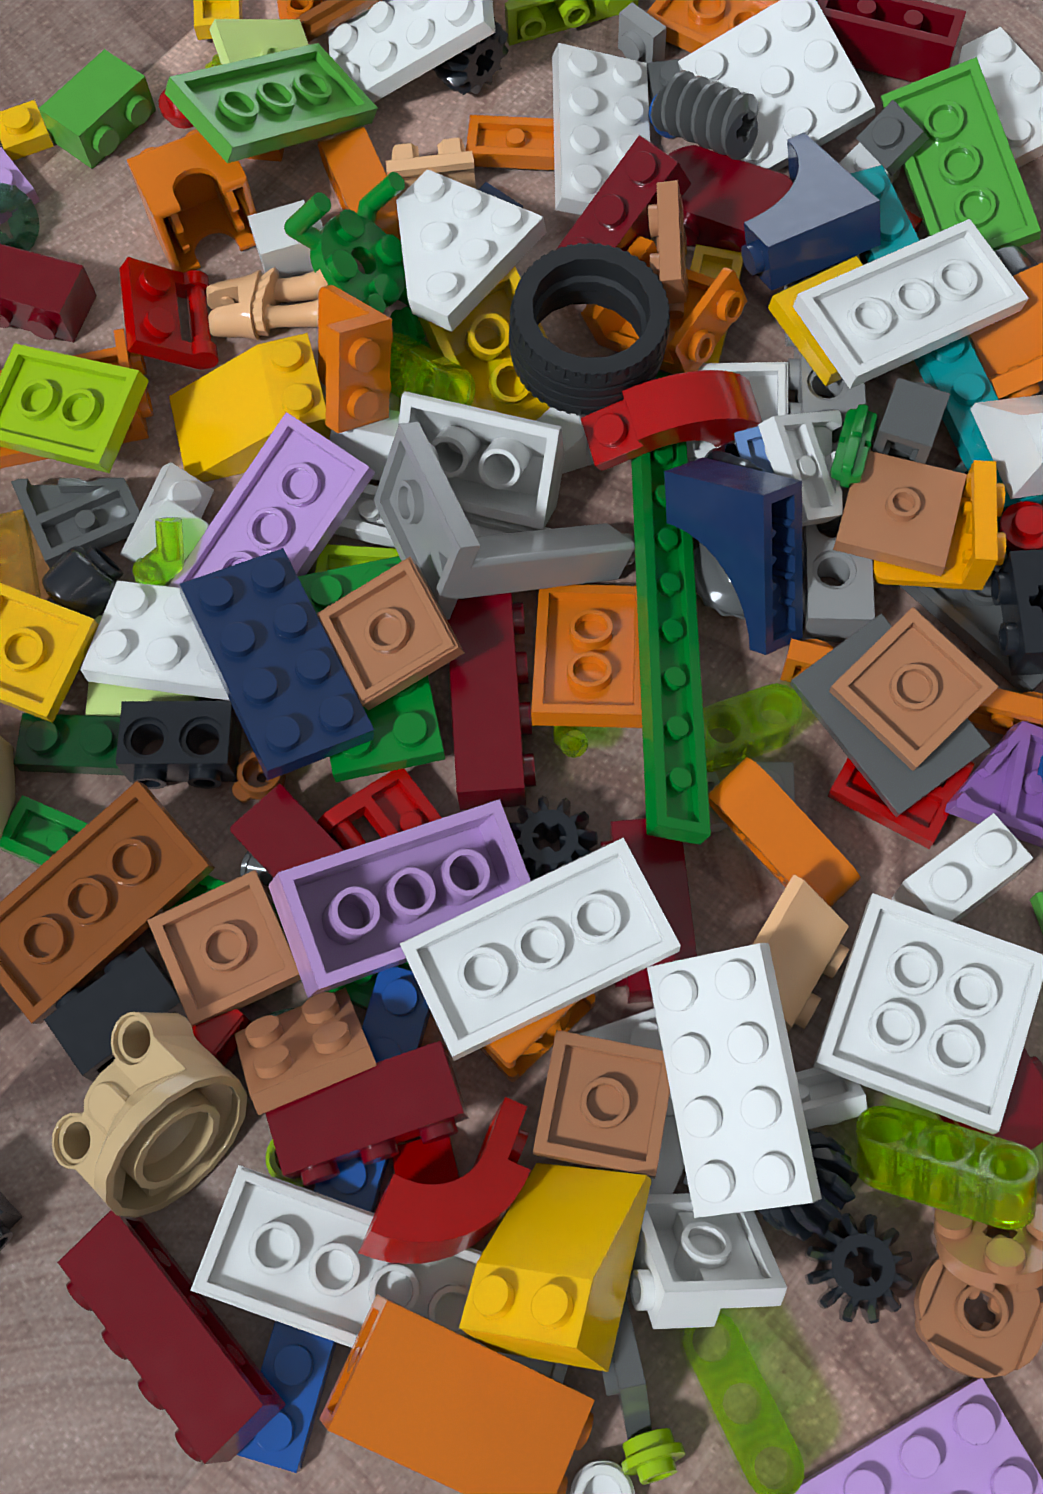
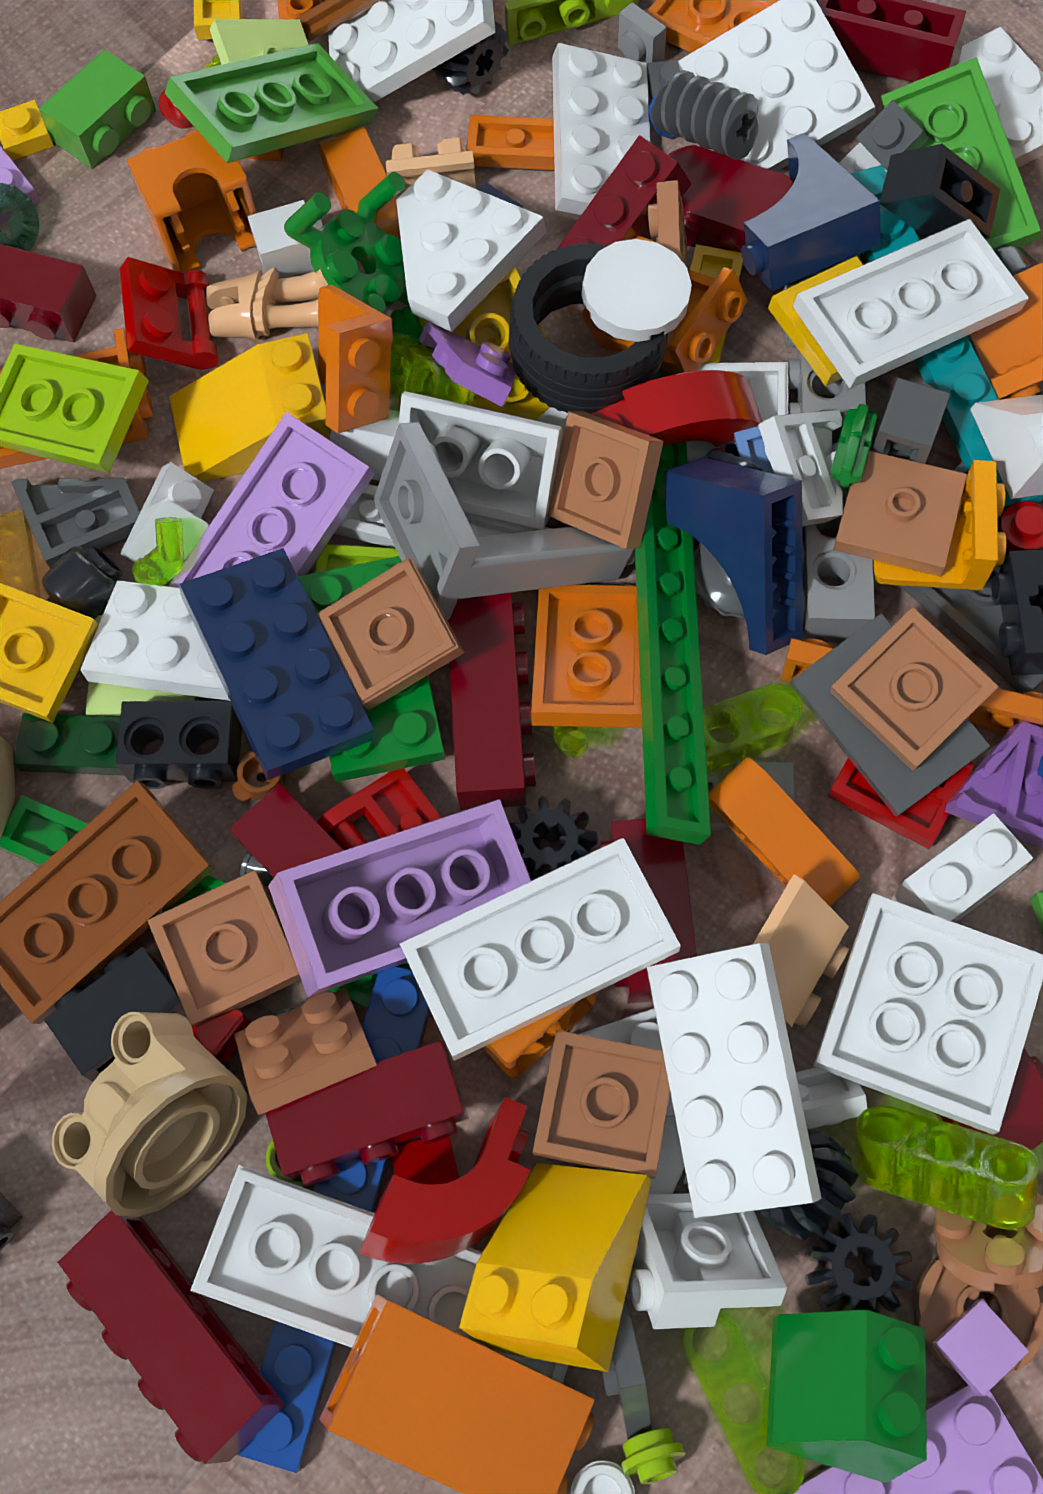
none -> medium lavender wing [419,321,516,407]
none -> nougat plate [548,411,664,549]
none -> white tile [582,239,692,342]
none -> green slope [766,1310,927,1483]
none -> black brick [880,143,1000,239]
none -> lavender tile [932,1299,1029,1396]

